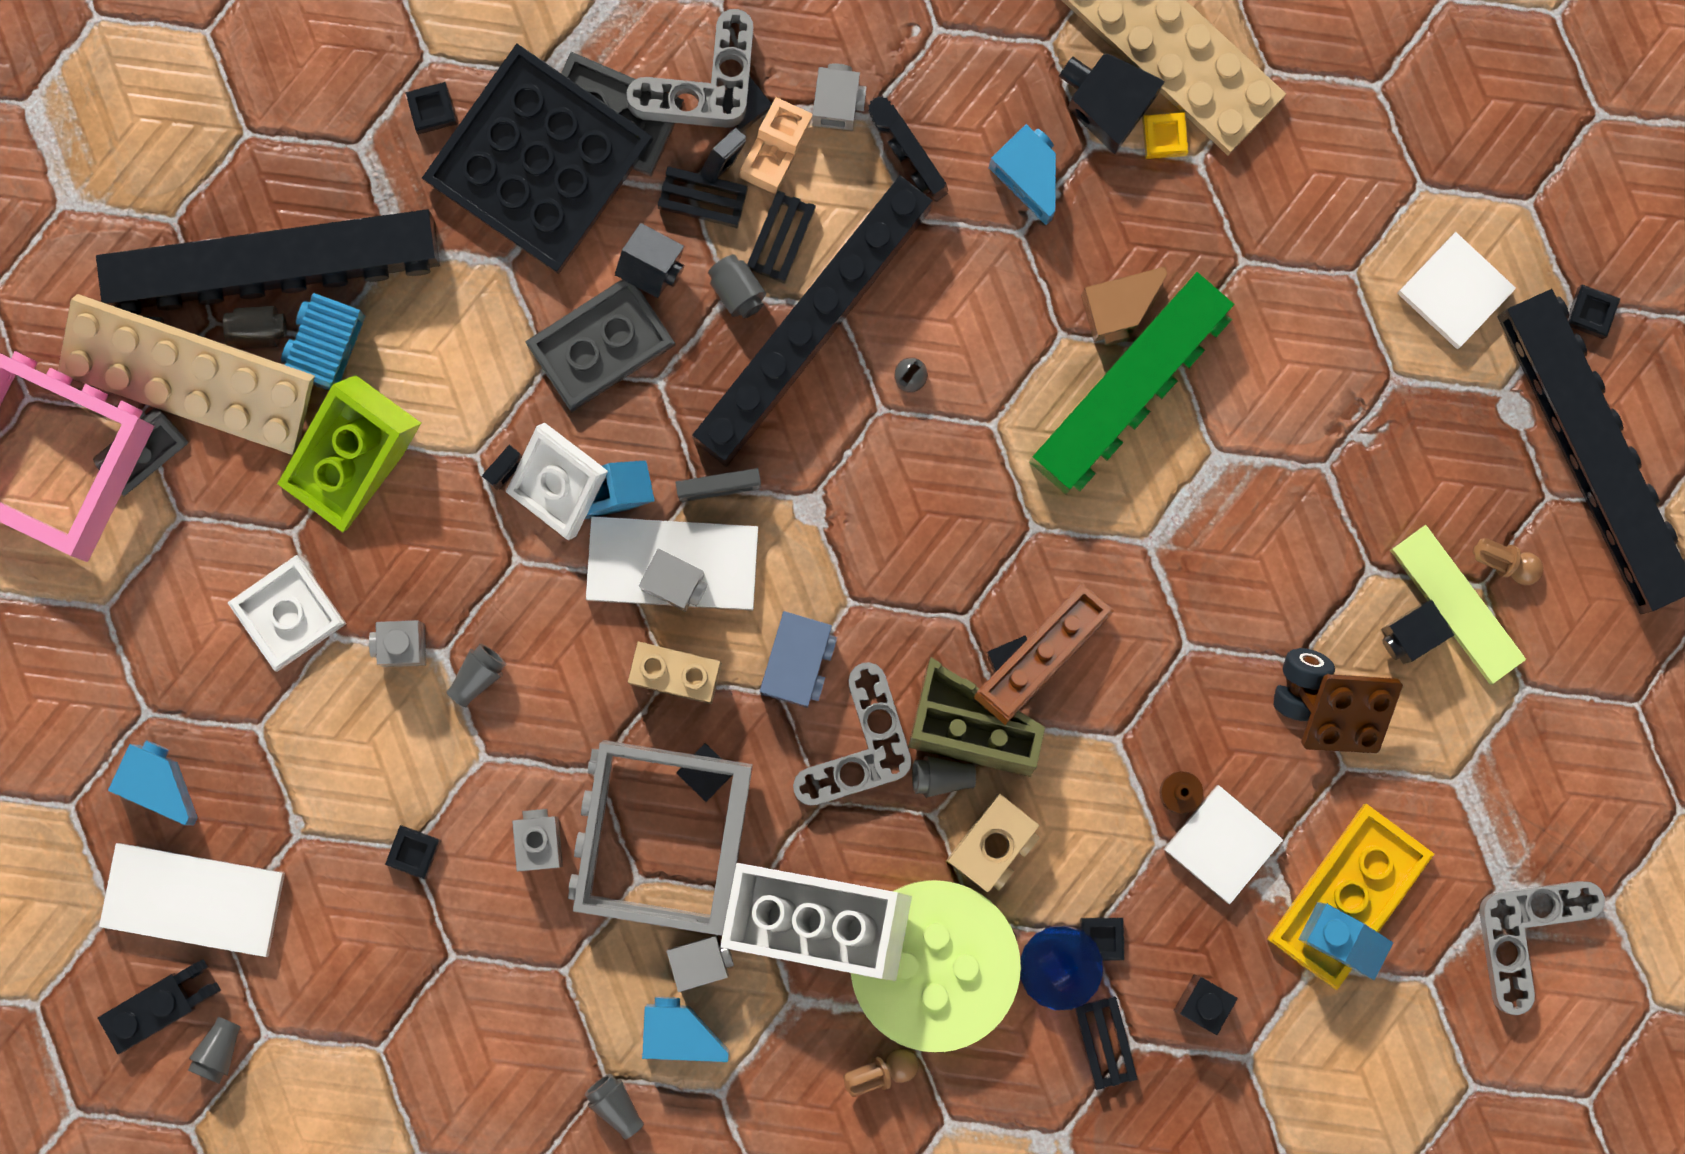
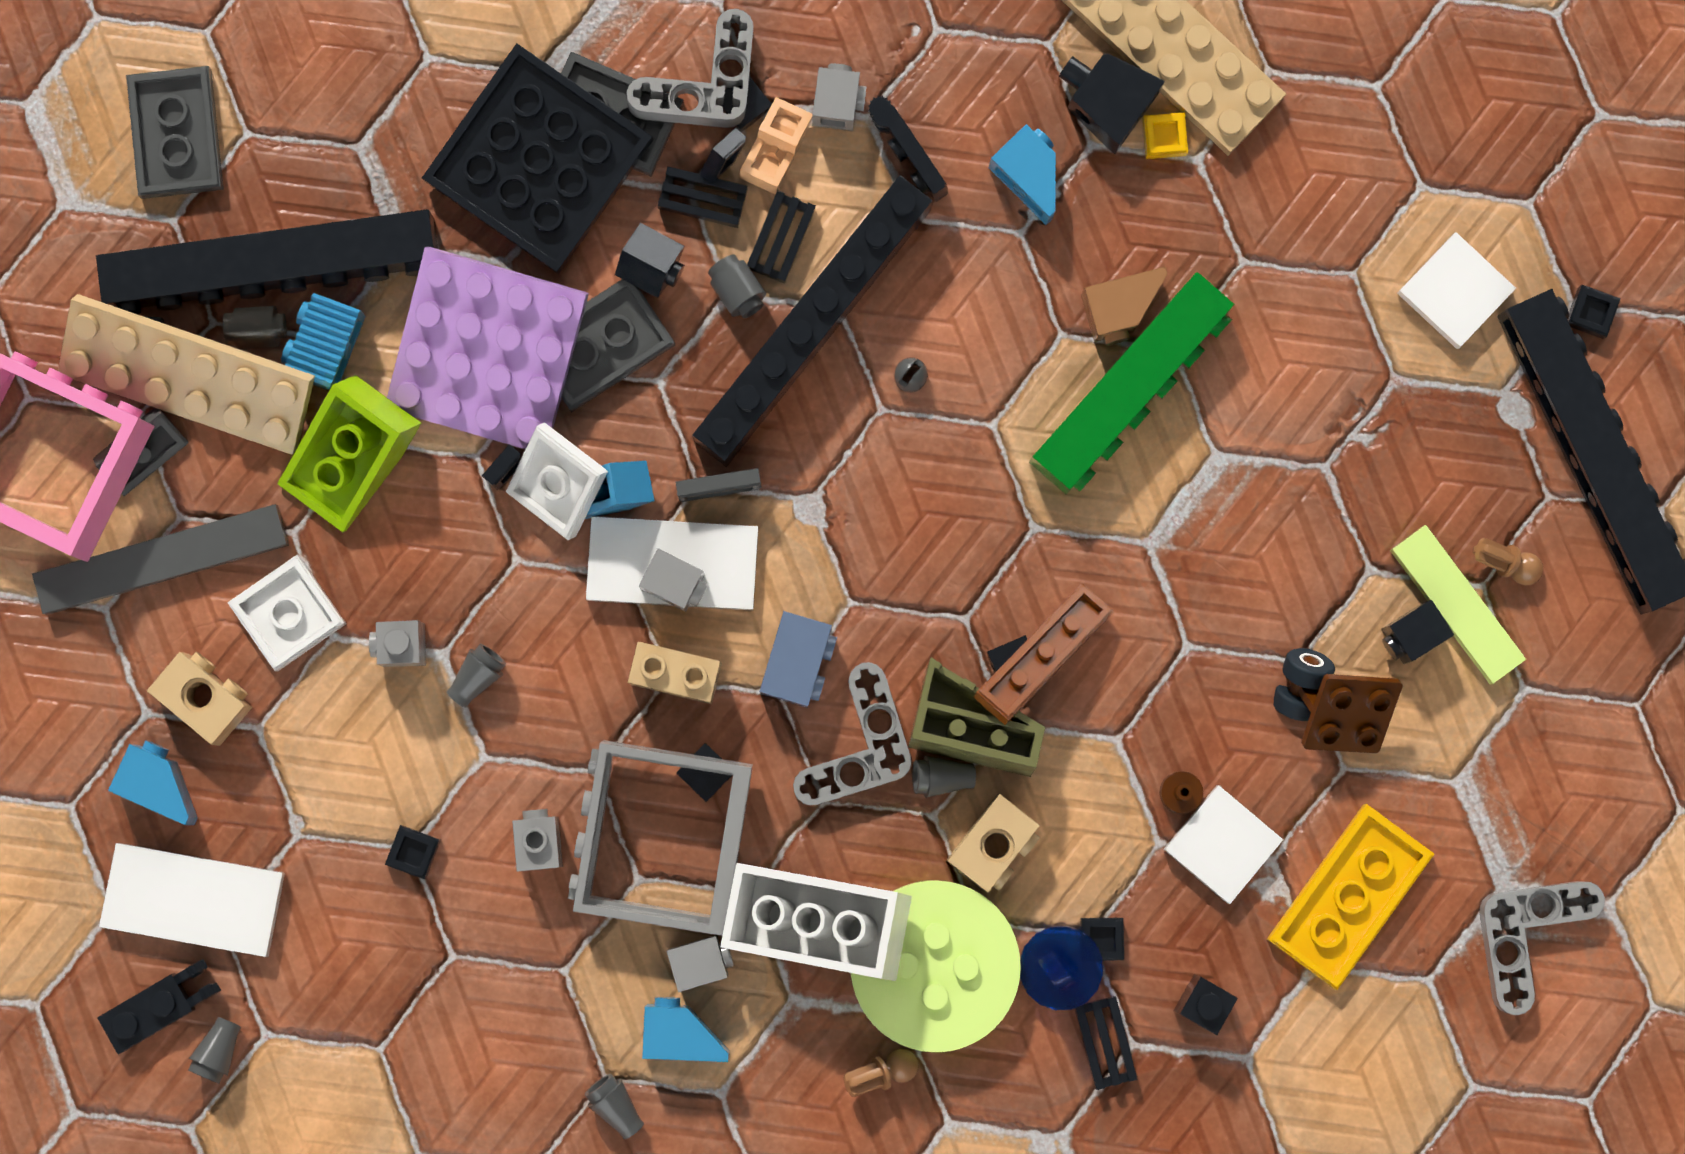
black tile [405,82,457,135] -> none
dark azure slope [1298,902,1394,980] -> none
none -> dark grey tile [32,504,289,615]
none -> dark grey tile [126,66,224,199]
none -> tan brick [147,652,253,746]
none -> lavender plate [387,246,589,449]

